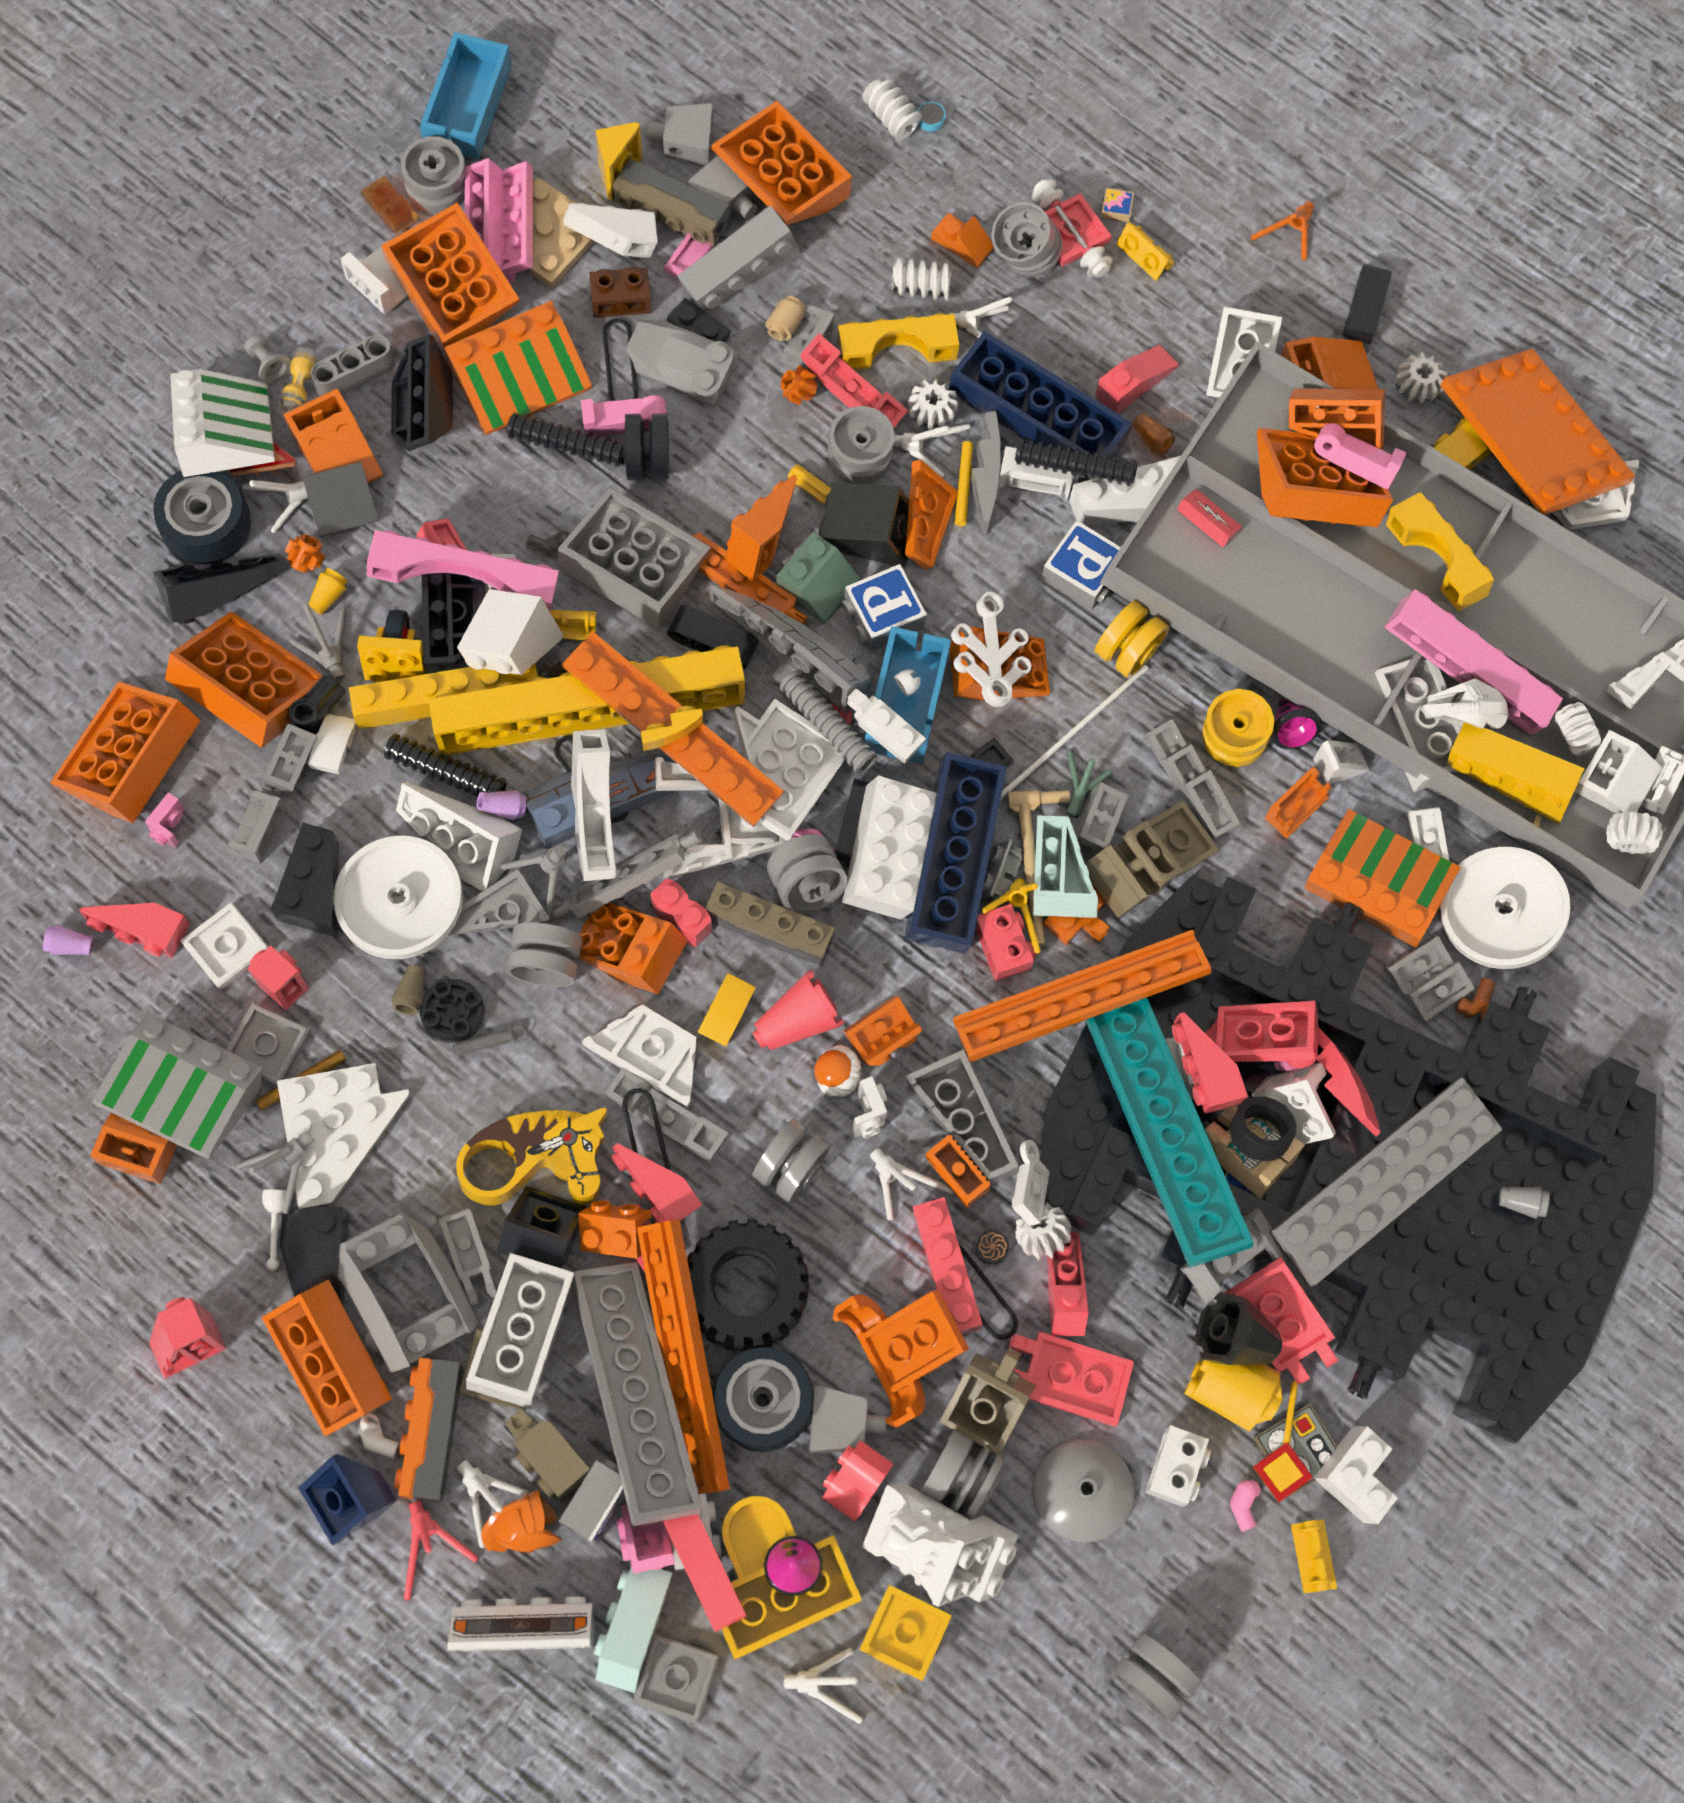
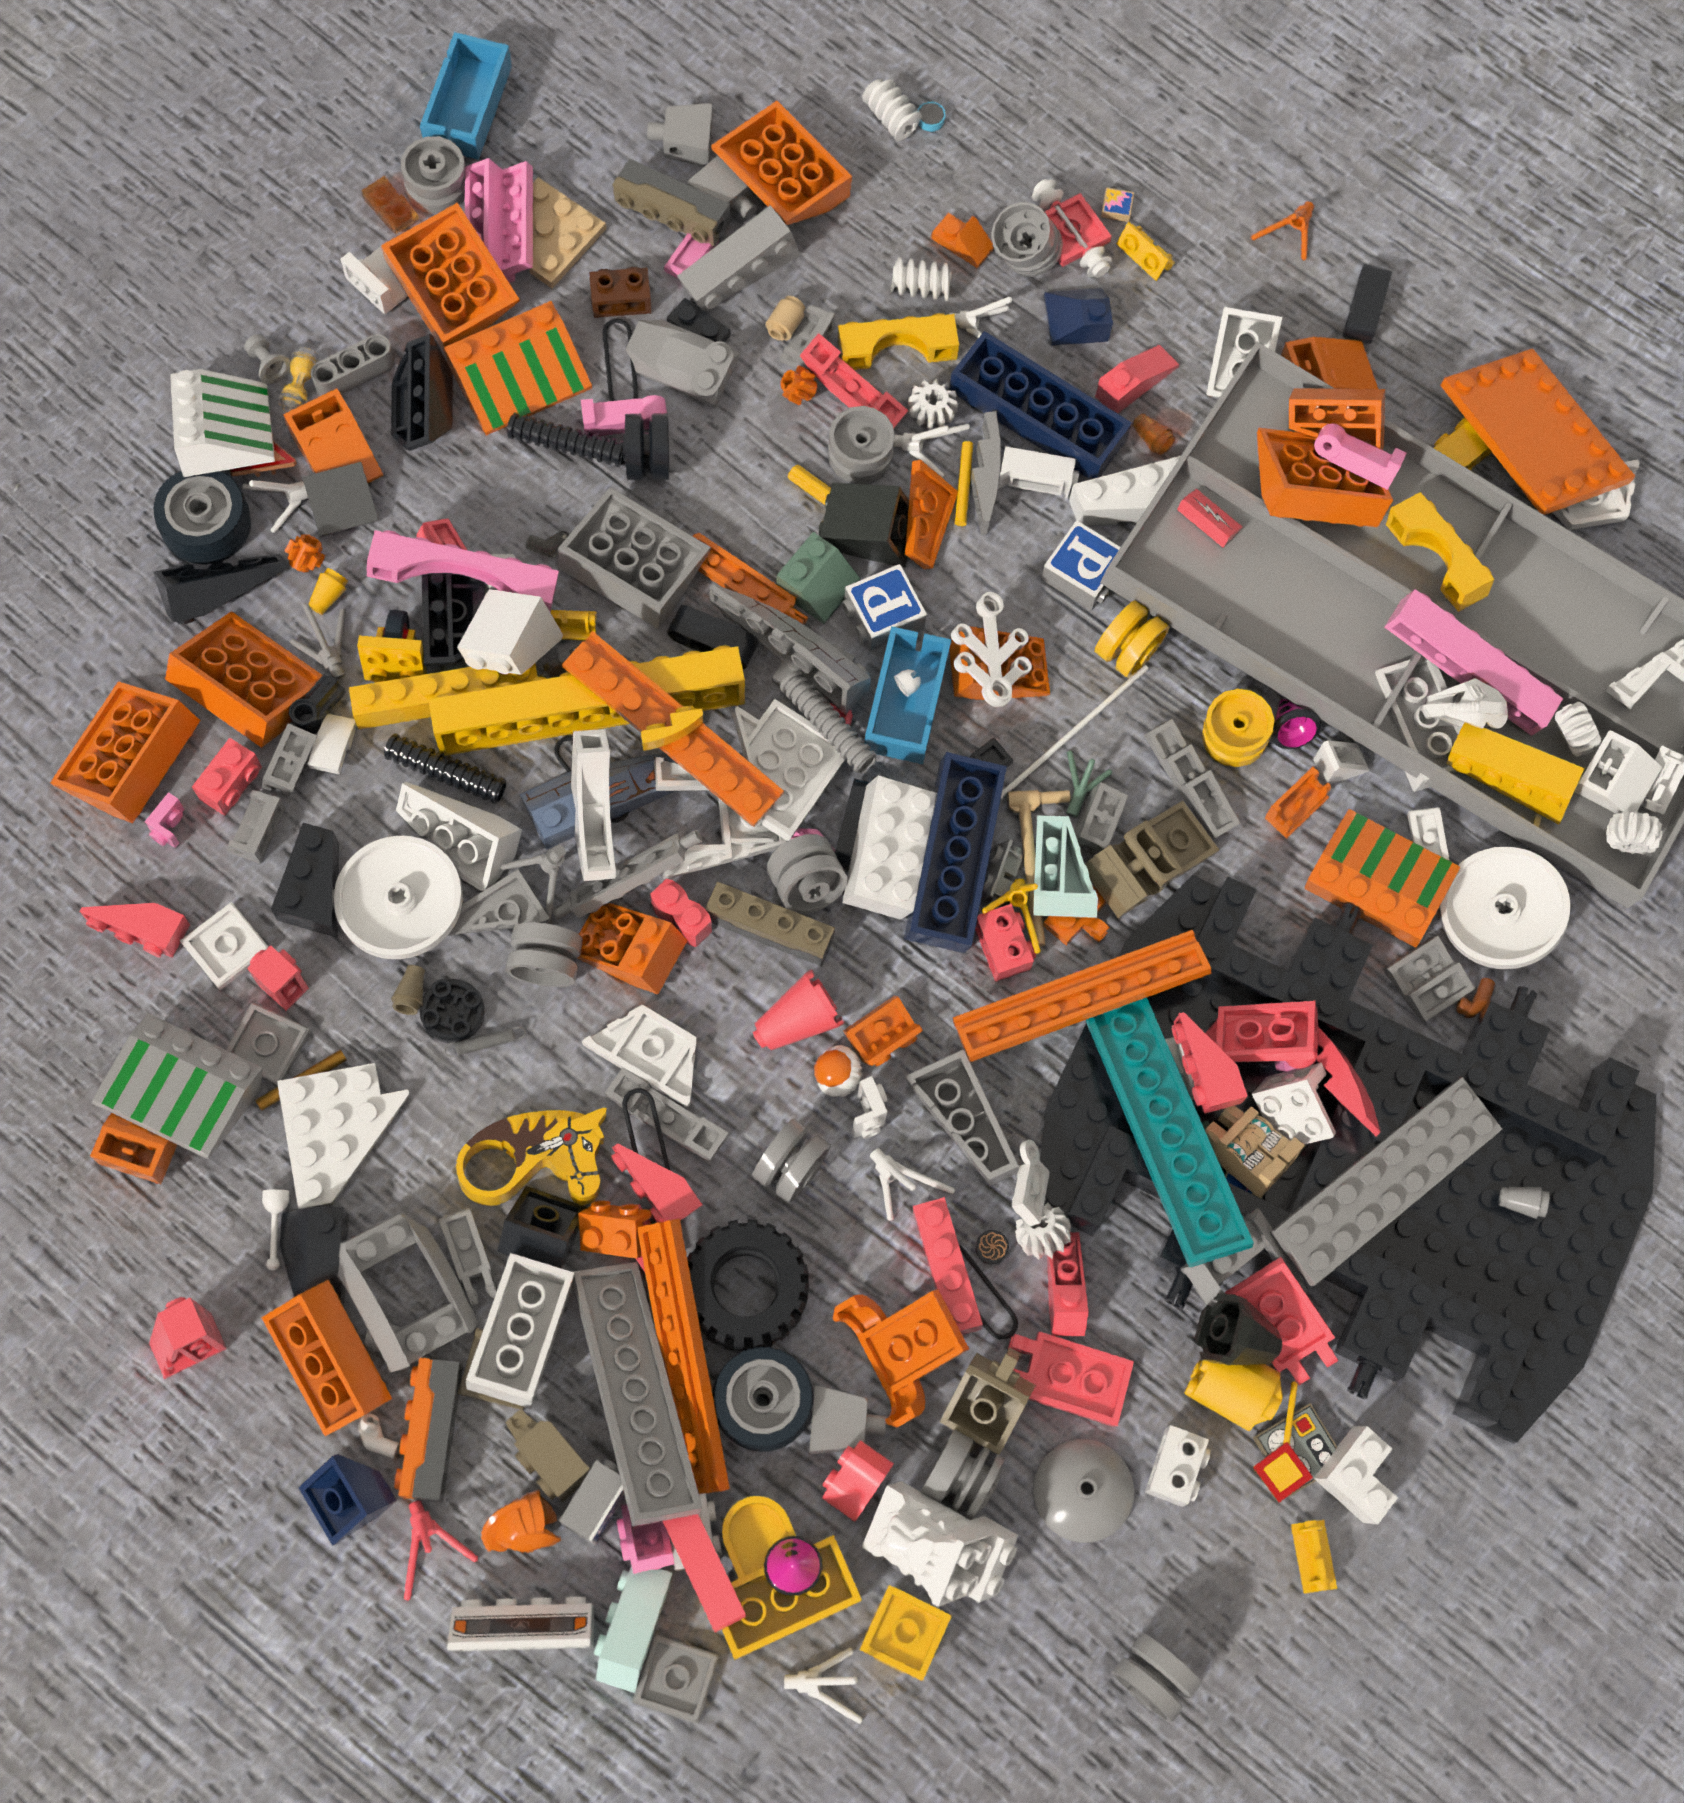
lavender cone [43,924,94,956] -> none
light grey plant [236,1131,315,1214] -> none
white plant [457,1460,529,1548] -> none
lavender cone [477,790,526,821] -> none
white slope [563,203,657,258] -> none
yellow slope [595,122,642,201] -> none
yellow slope [698,972,756,1046] -> none
orange slope [725,475,797,582] -> none
white hinge [847,689,926,764] -> none
orange brick [926,1135,990,1209] -> none
black piece [1015,438,1137,487] -> none
black tyre [1229,1096,1297,1161] -> none
bright pink arm [1230,1480,1261,1532] -> none
white gear [1395,352,1447,404] -> none
none -> coral brick [192,738,262,816]
none -> dark blue slope [1044,288,1113,346]

